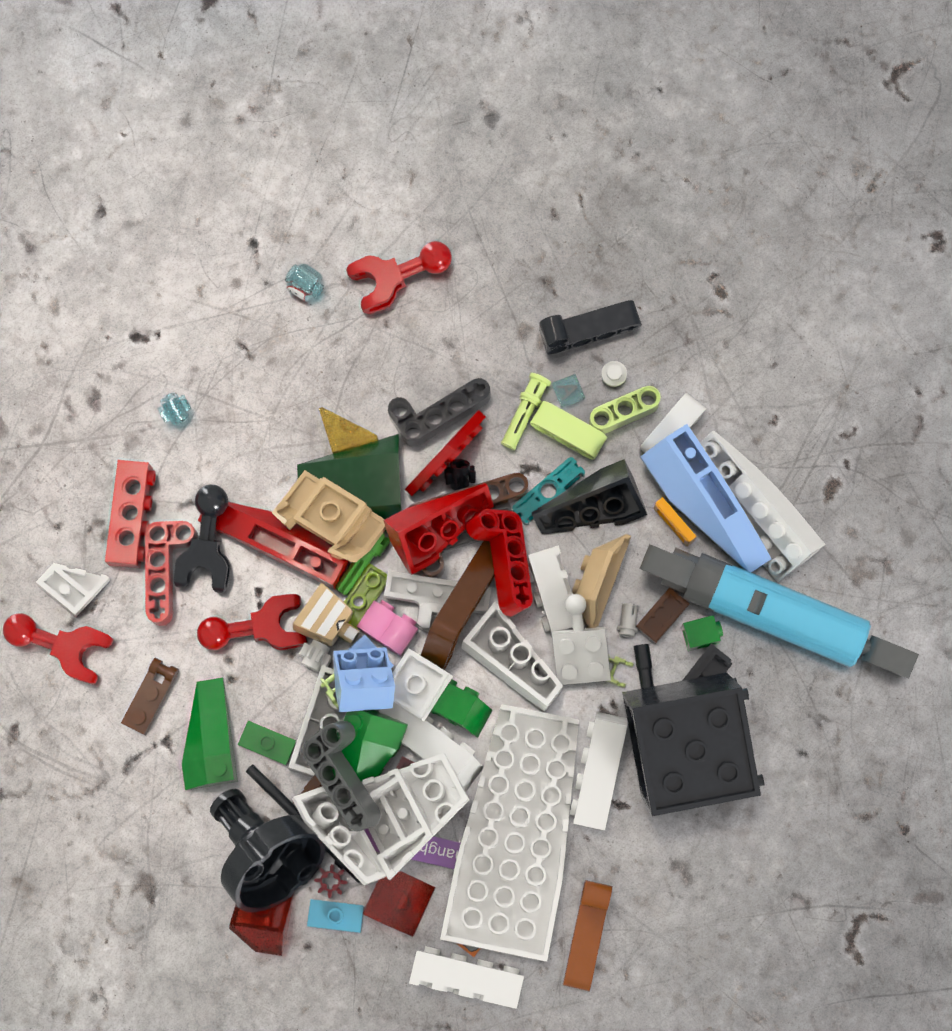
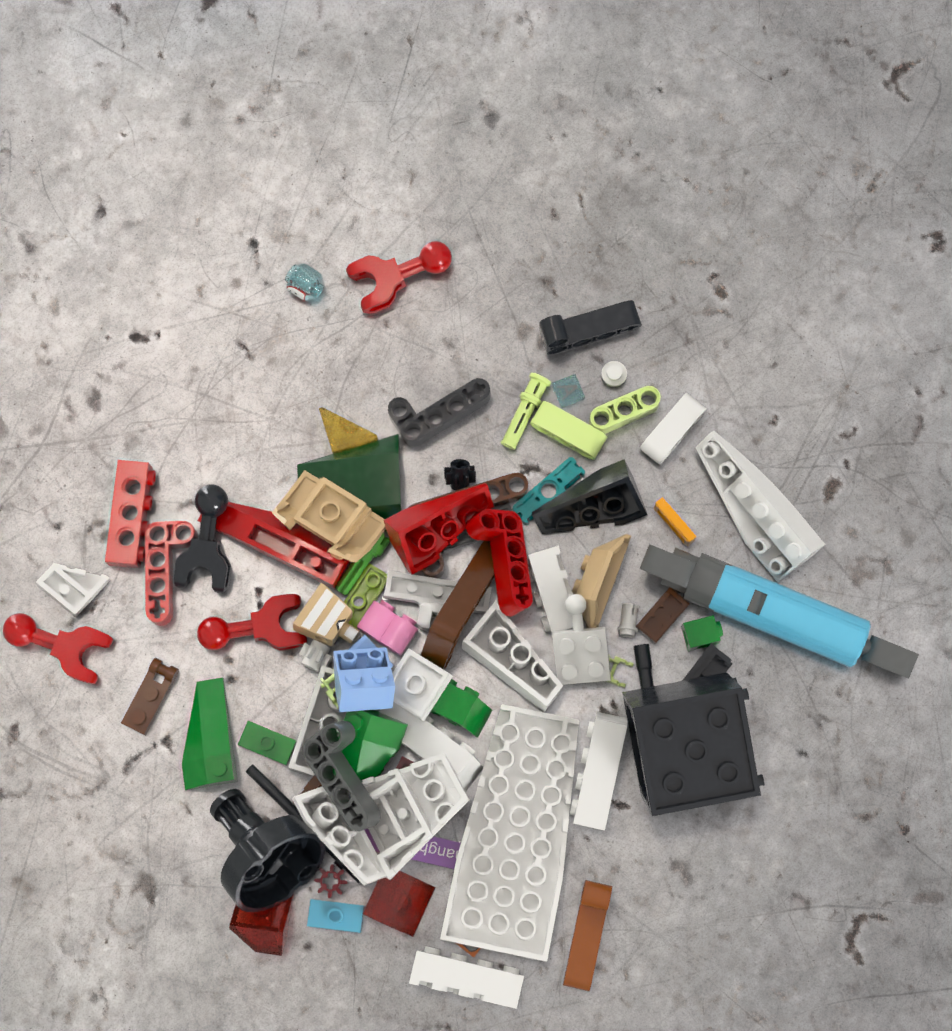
clear light blue gear [157,392,191,424] -> none
red plate [405,410,486,496] -> none
light blue wedge [640,424,771,572] -> none

